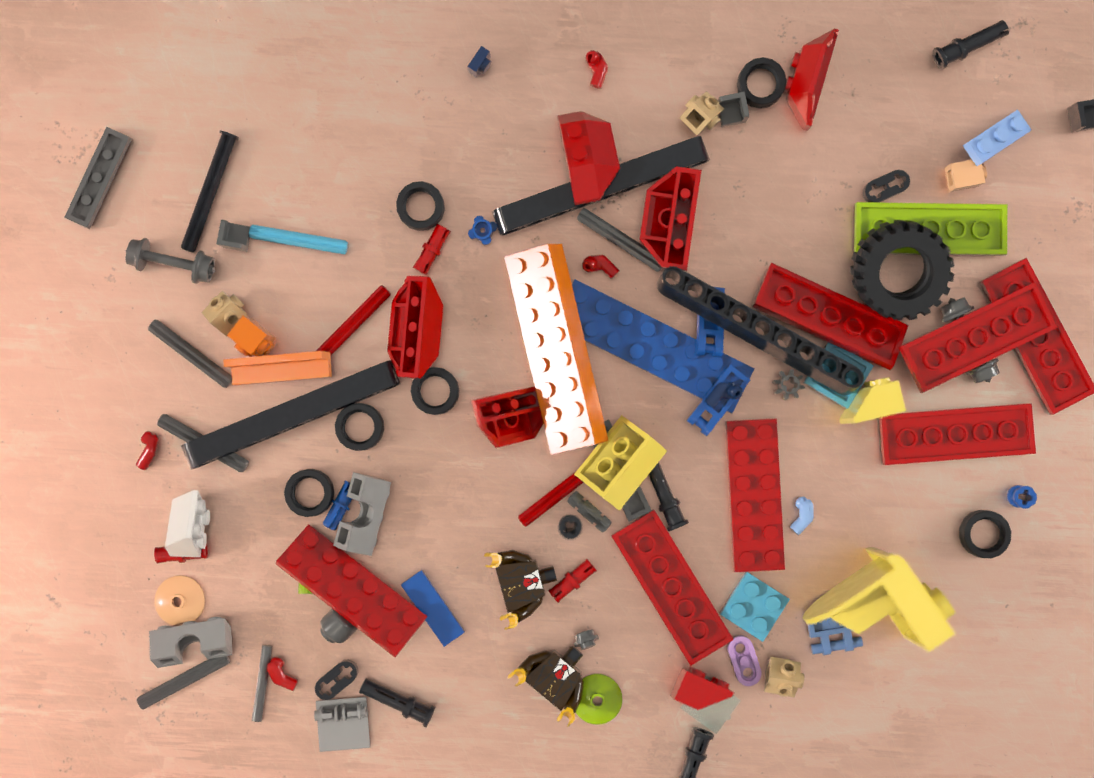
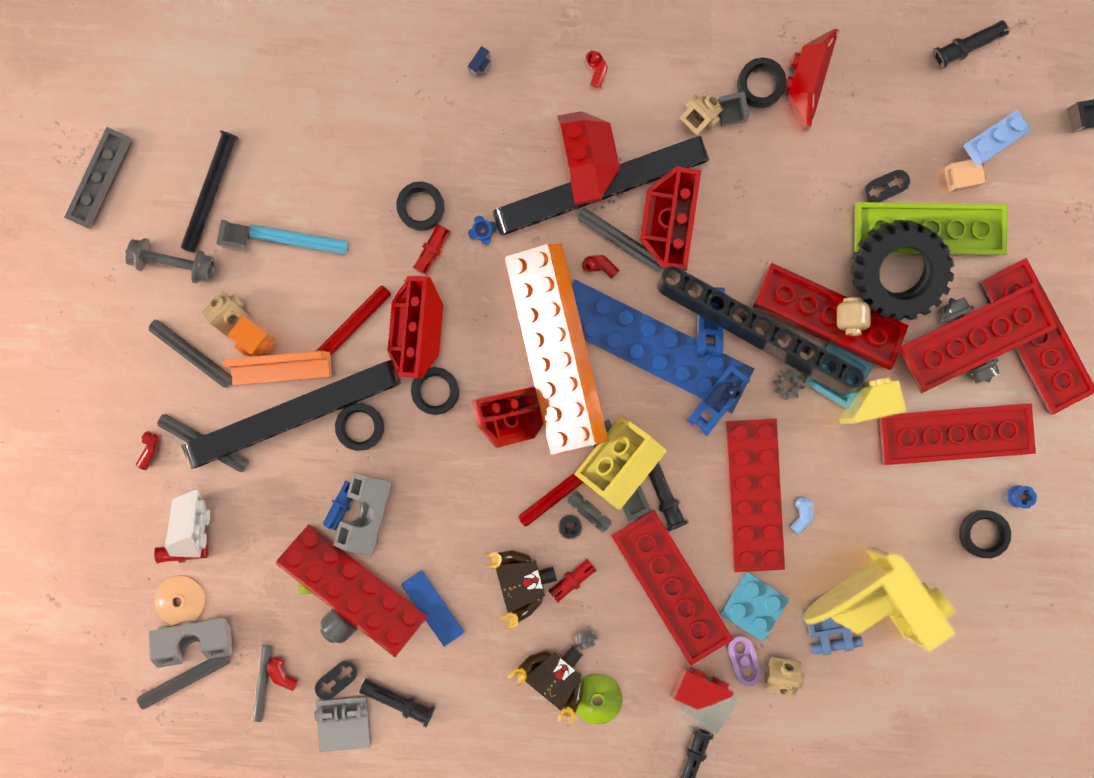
black tyre [284,469,335,517] -> none
none -> tan head [837,298,870,336]

